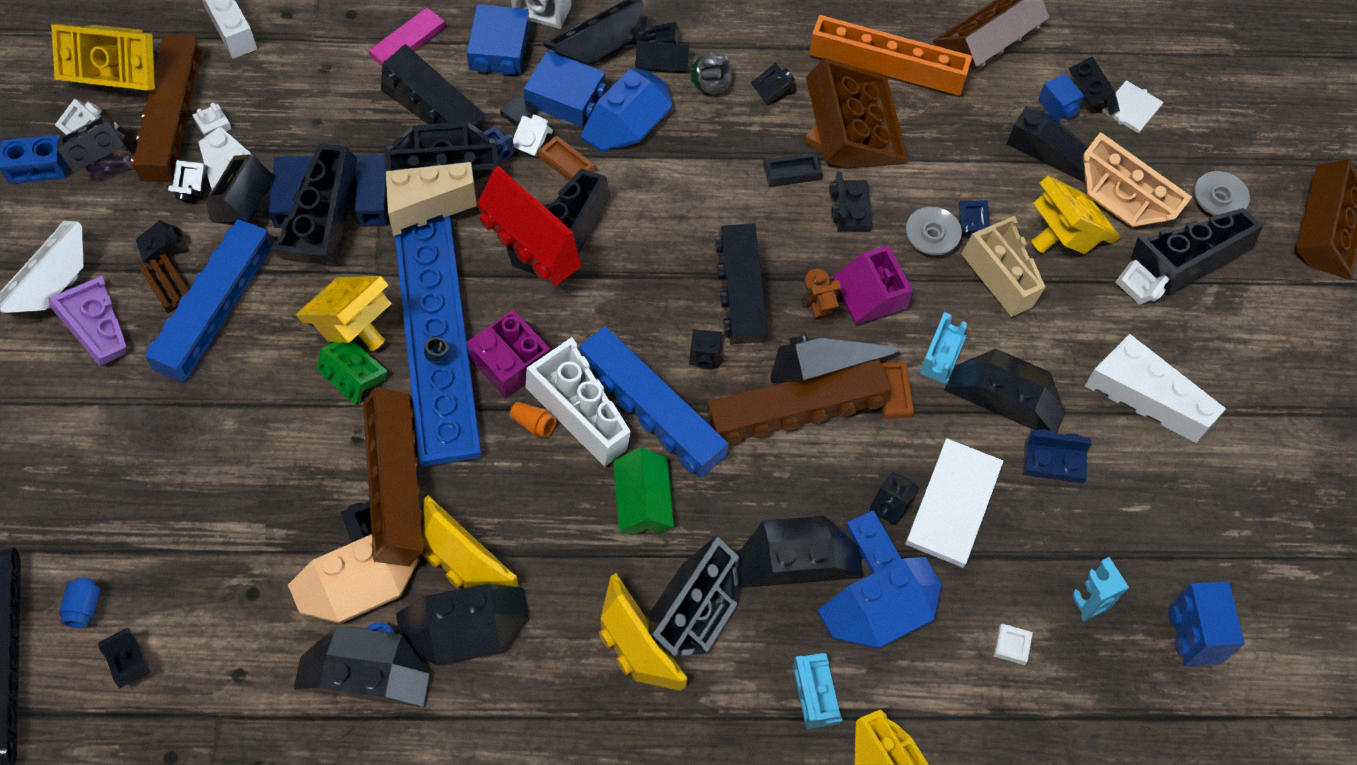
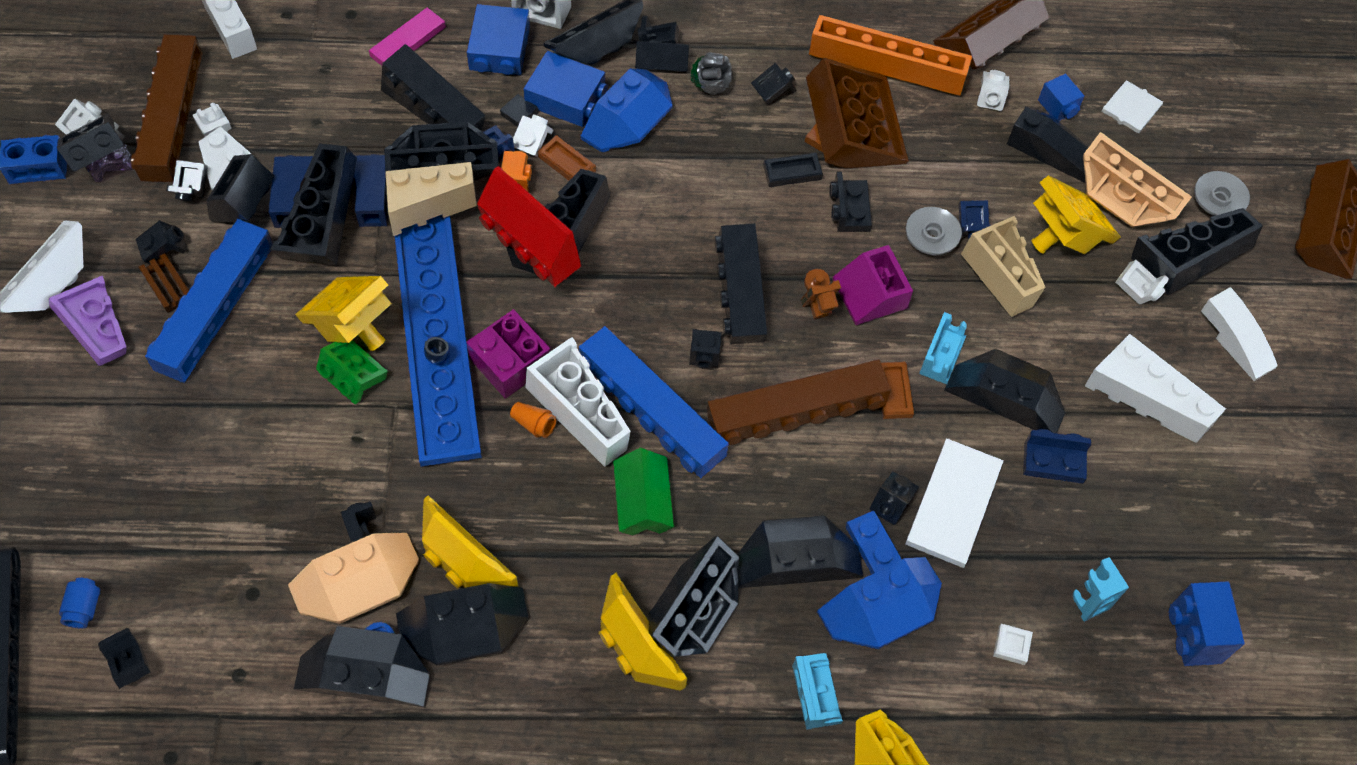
yellow brick [51,24,155,90] -> none
reddish brown brick [363,387,425,567] -> none
wedge [770,334,899,383] -> none
black bracket [1069,56,1120,115] -> none
none -> orange brick [501,151,532,192]
none -> white bracket [977,70,1009,111]
none -> white slope [1201,287,1278,381]

